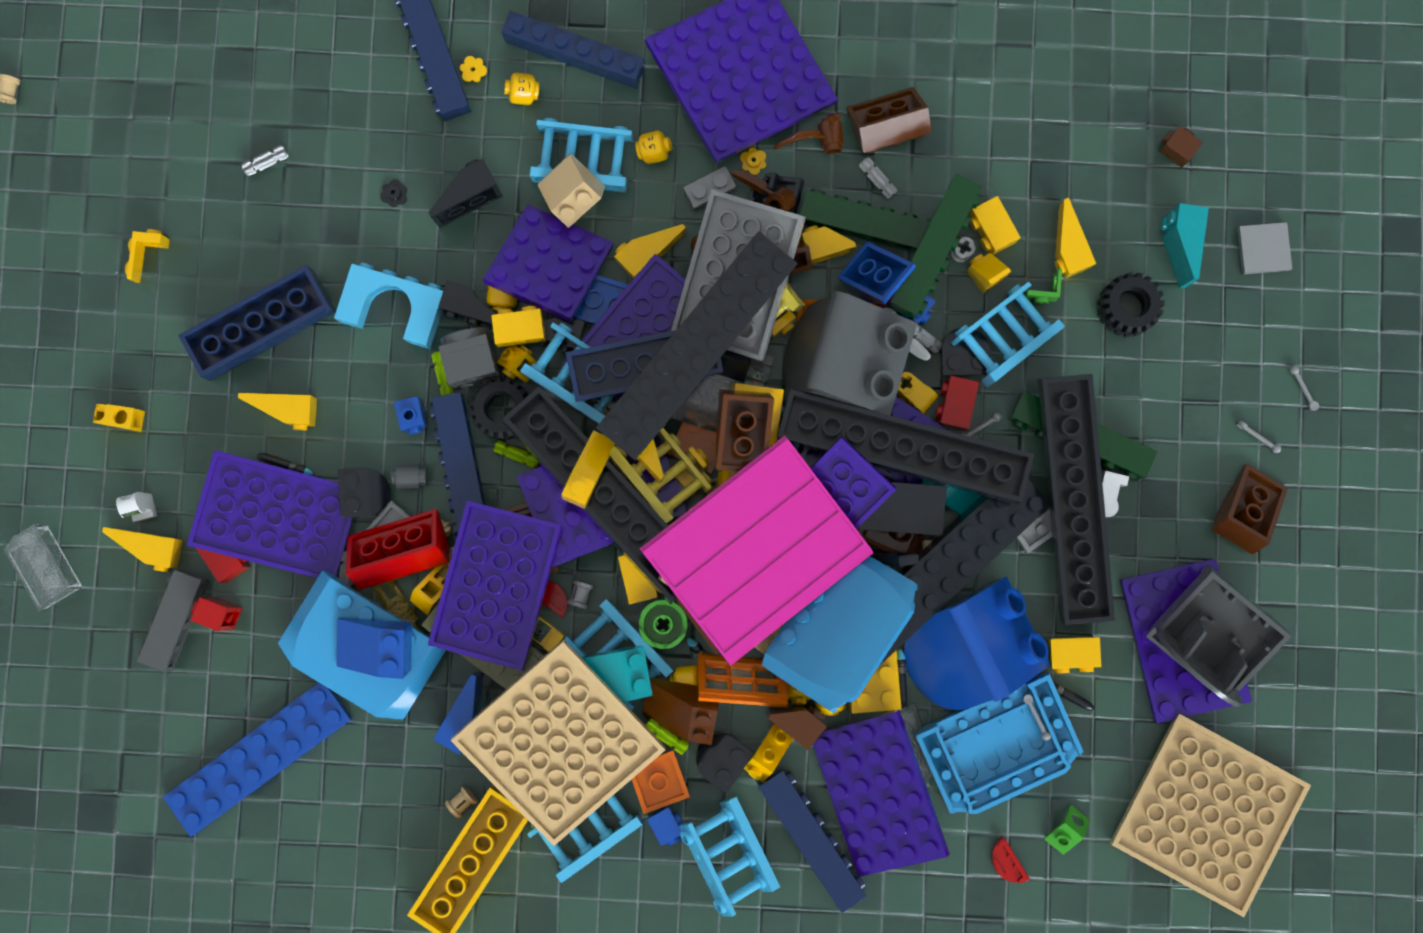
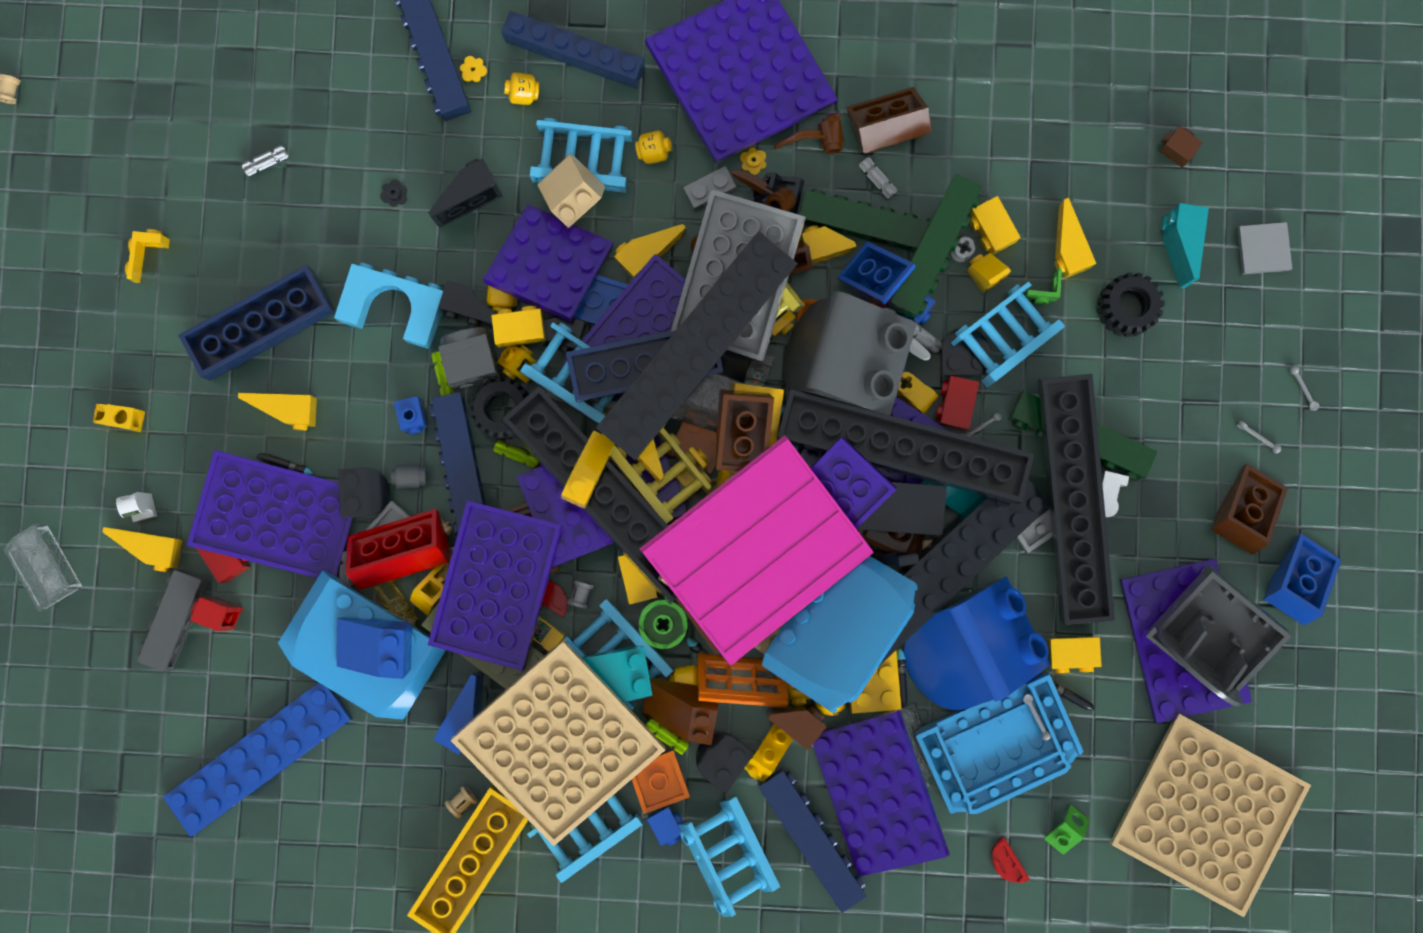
none -> blue slope [1263,534,1341,625]

